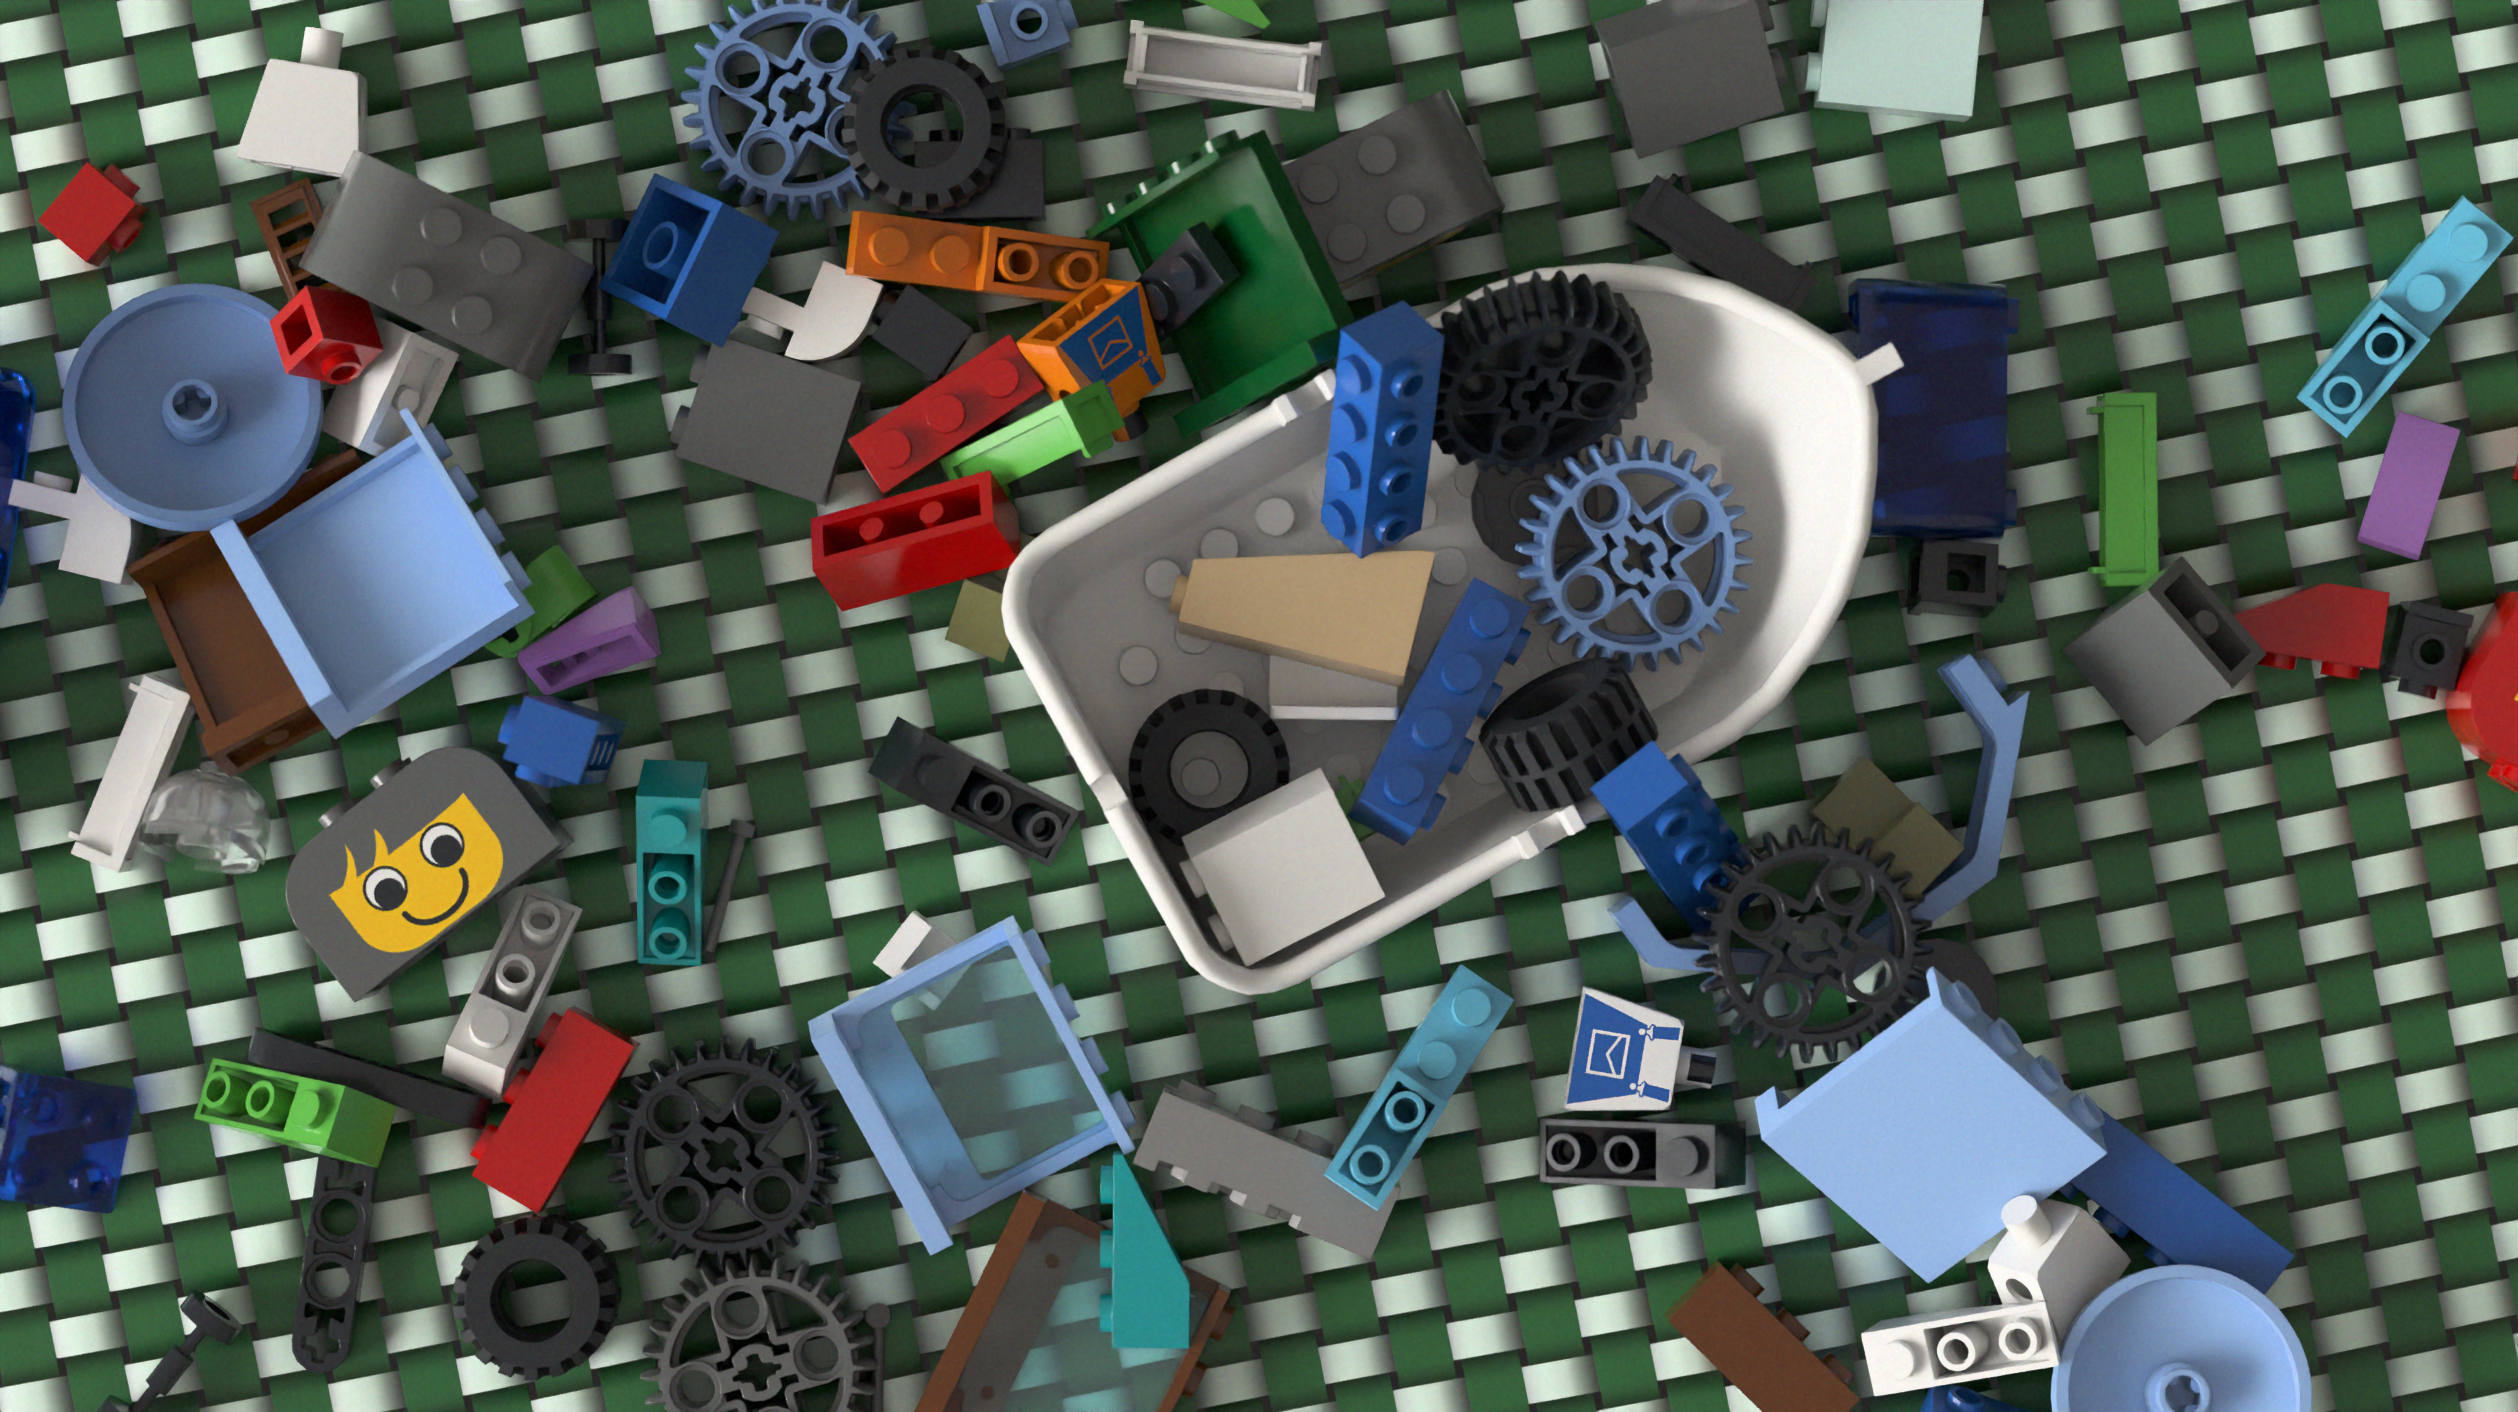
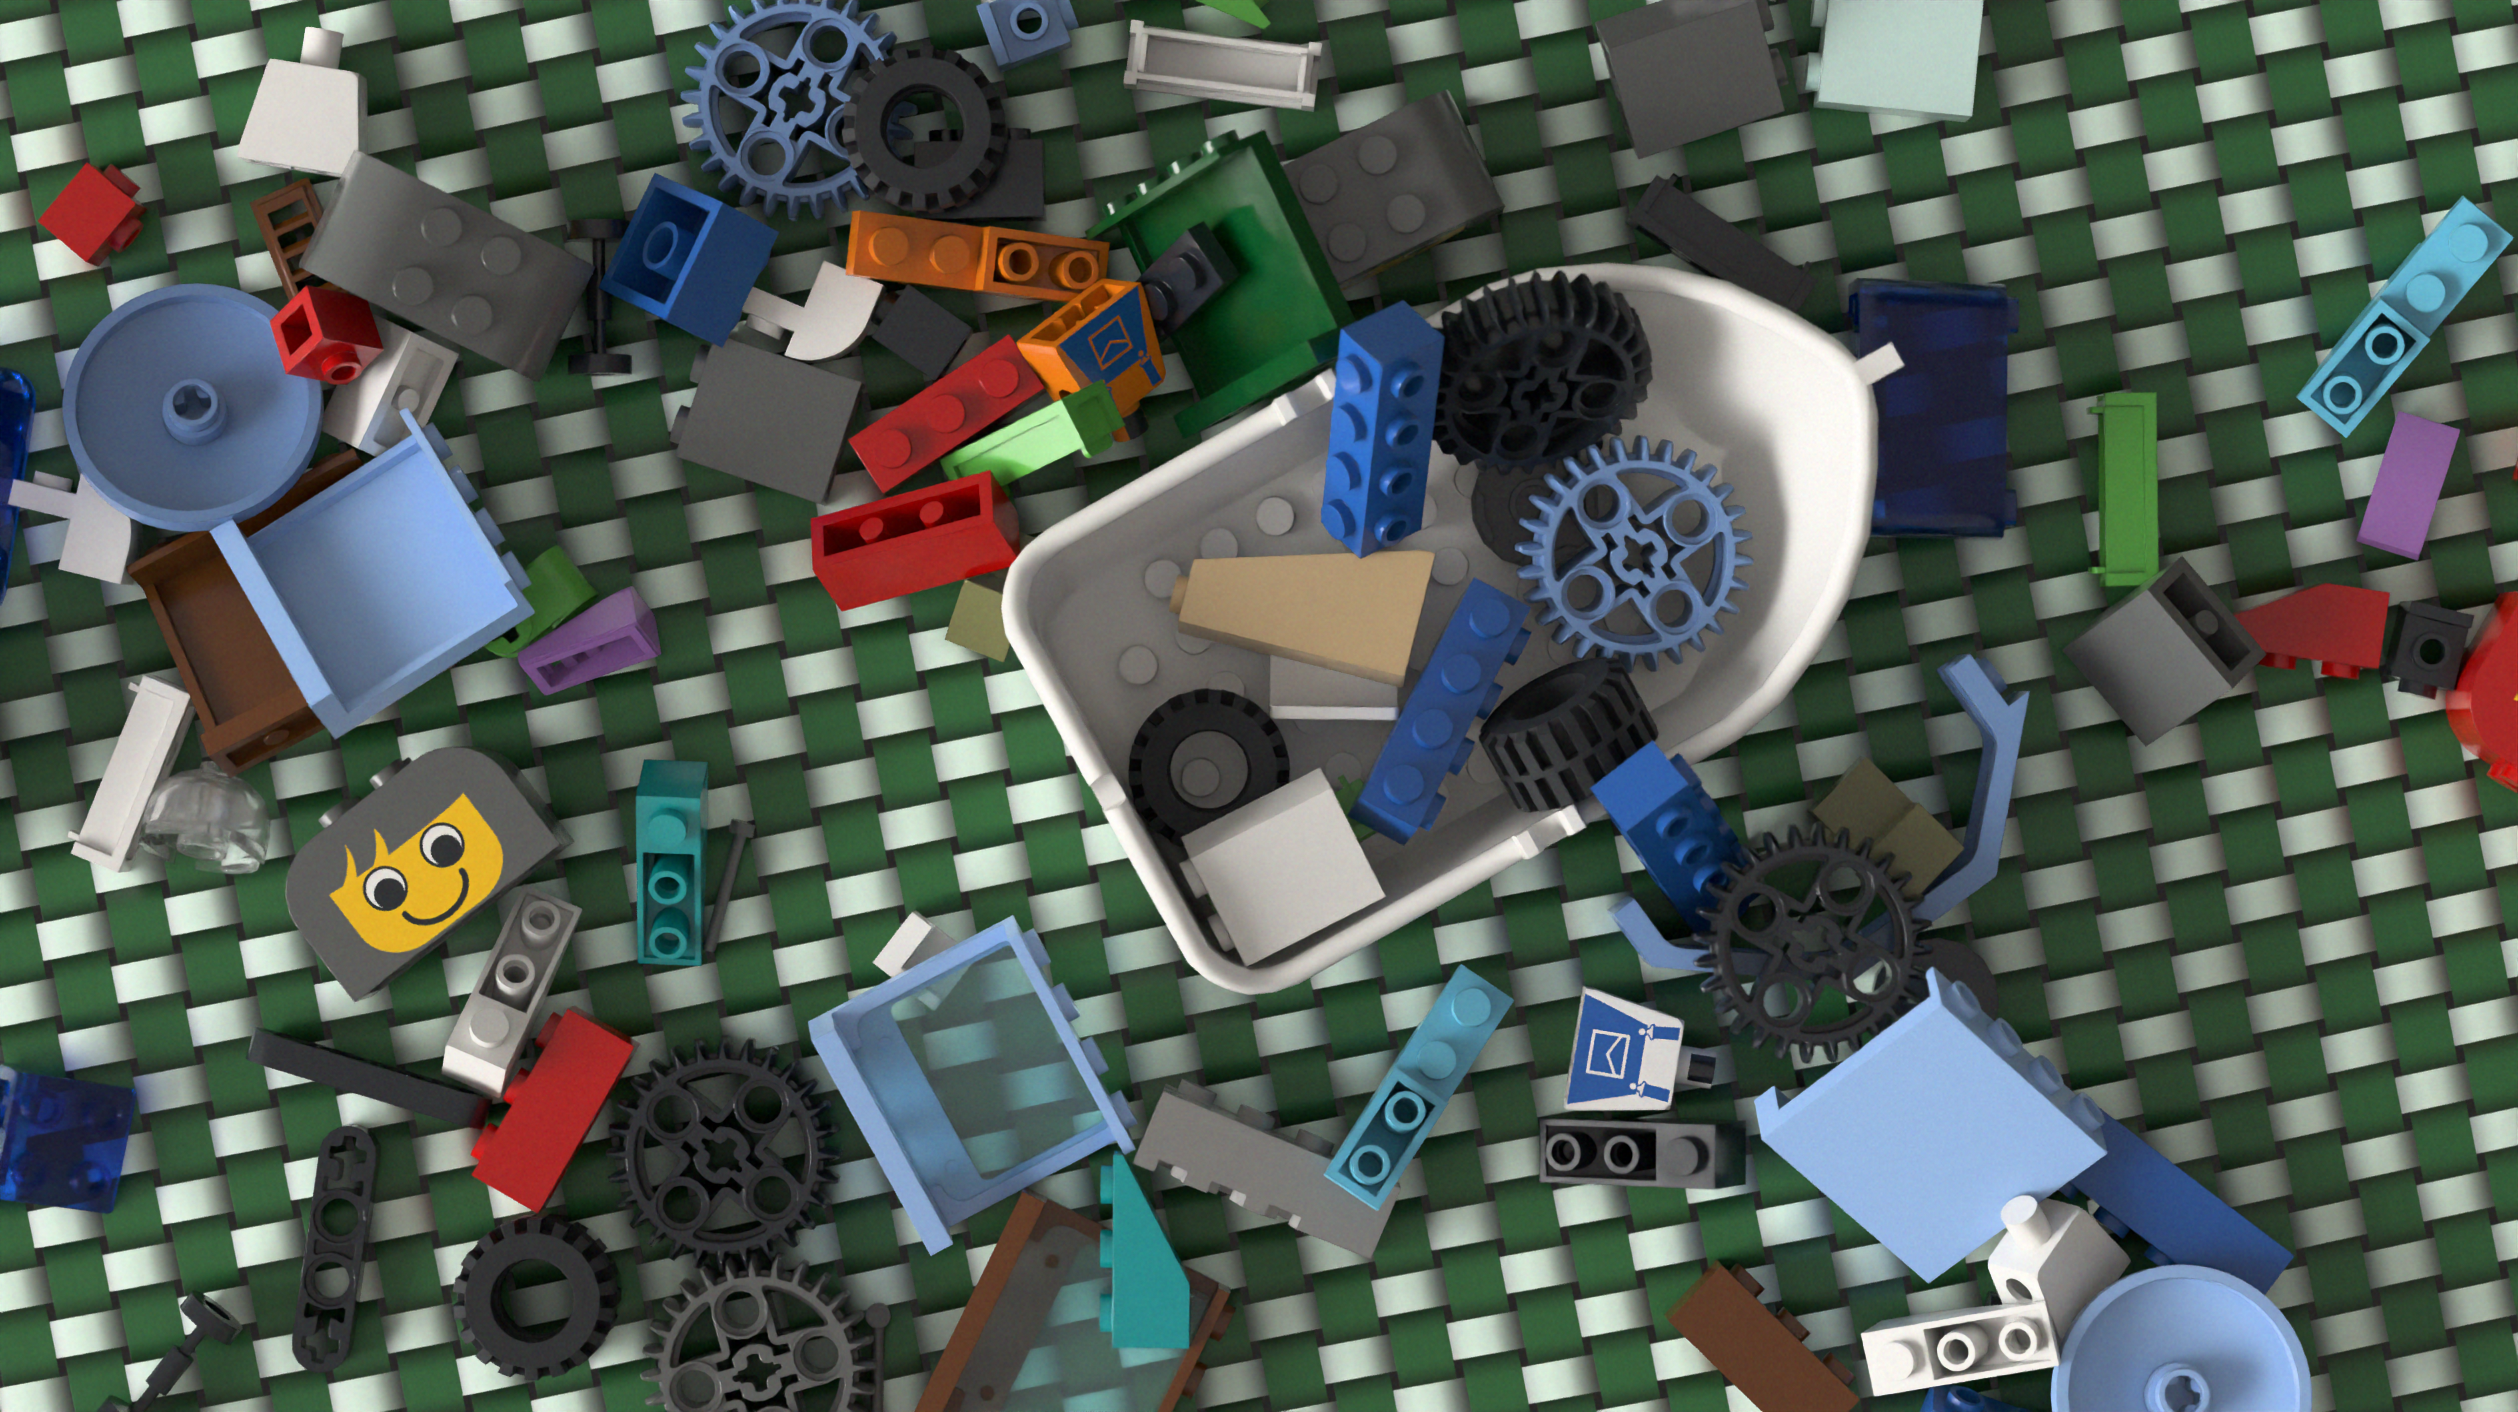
bright green slope [193,1058,397,1168] -> none
blue brick [498,696,627,788] -> none
black slope [868,716,1080,867] -> none
black brick [1907,538,2007,618] -> none

